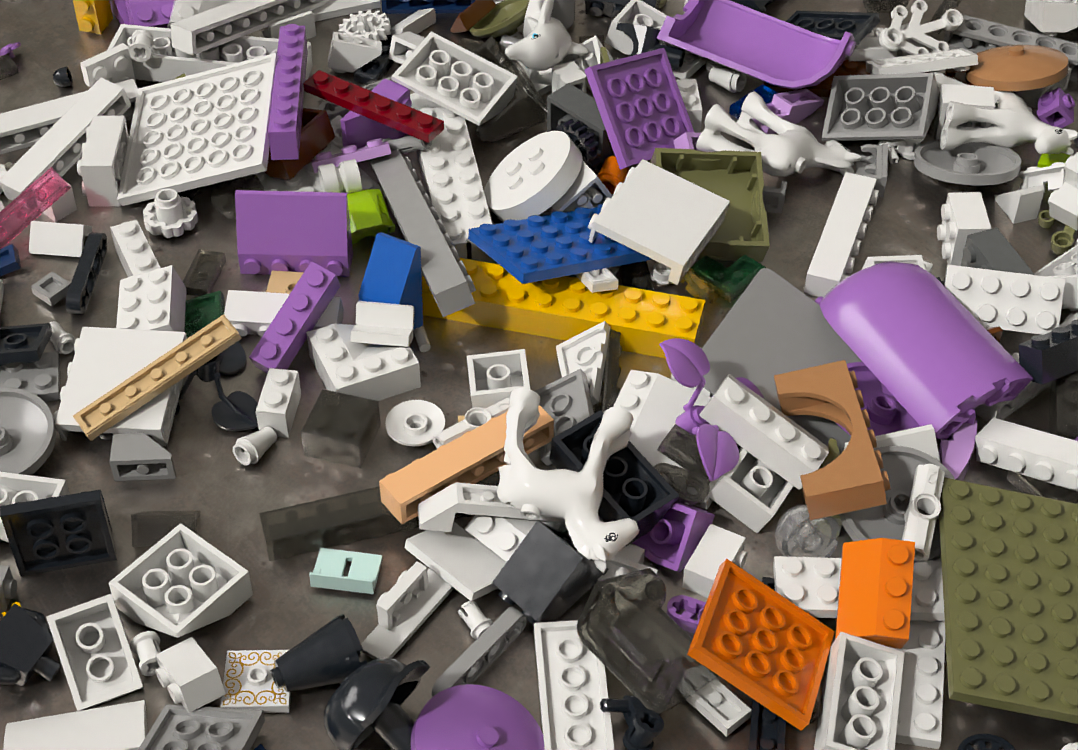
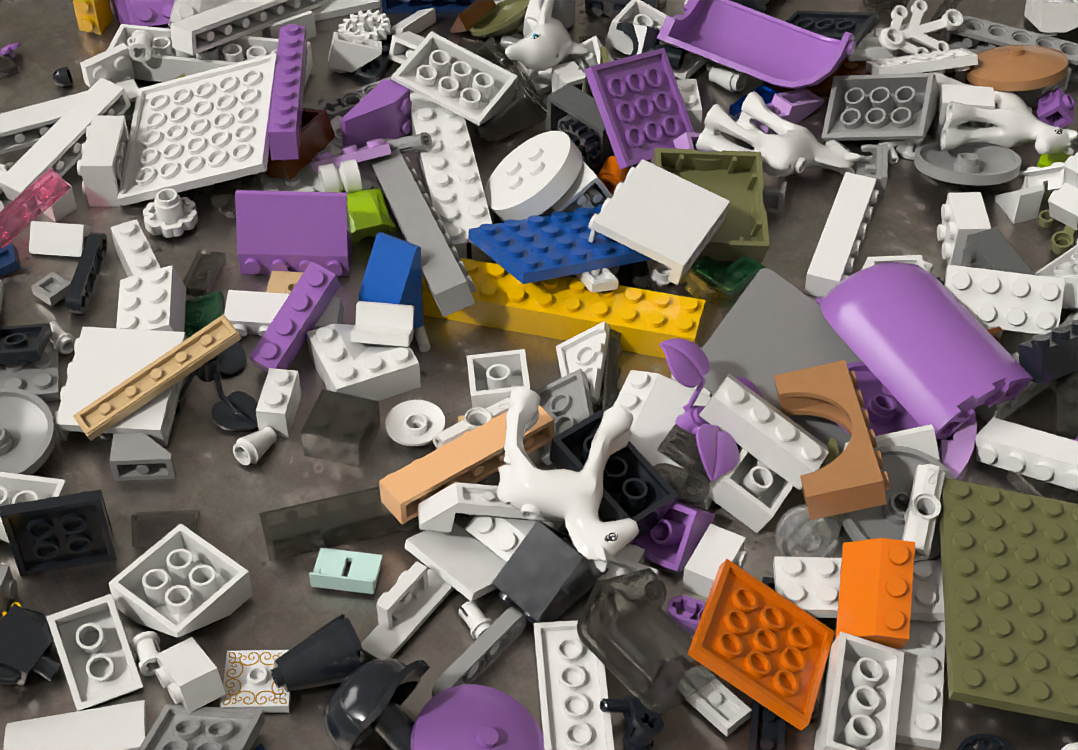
dark red plate [303,70,444,143] -> none

